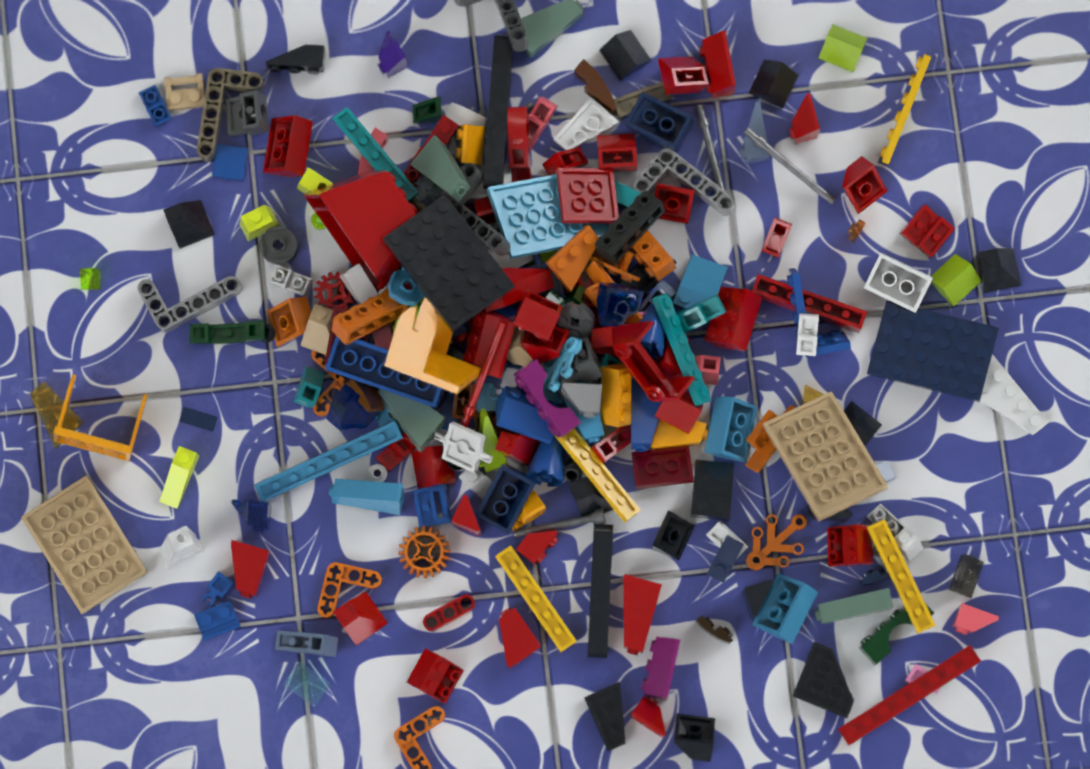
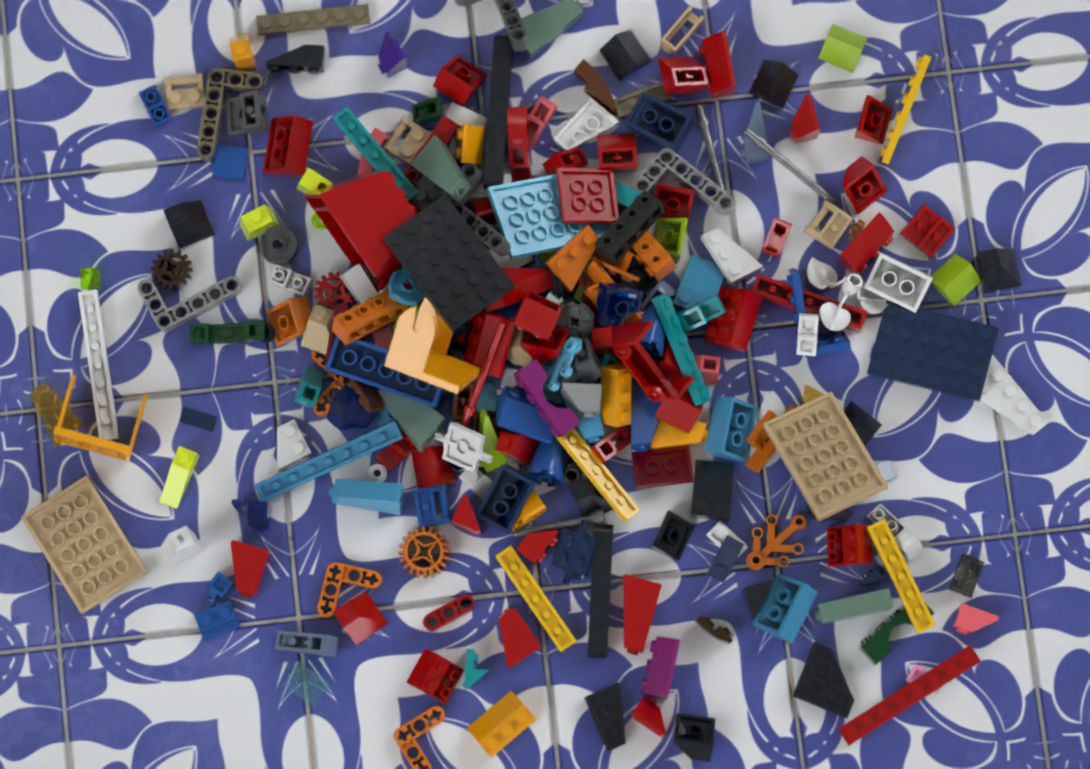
none -> white plate [78,289,120,441]
none -> dark brown gear [151,249,193,291]
none -> light orange slope [229,33,257,72]
none -> dark tan plate [256,4,370,36]
none -> white wing [277,419,312,471]
none -> tan plate [382,116,431,164]
none -> red slope [433,54,488,106]
none -> teal slope [464,649,489,689]
none -> light orange slope [467,691,536,758]
none -> dark blue plate [551,519,599,585]
none -> lime slope [654,218,688,261]
none -> tan window [660,6,704,56]
none -> white wing [700,227,763,285]
none -> tan plate [803,200,853,250]
none -> white plant [807,257,890,331]
none -> red slope [838,212,895,274]
none -> red slope [855,95,892,144]

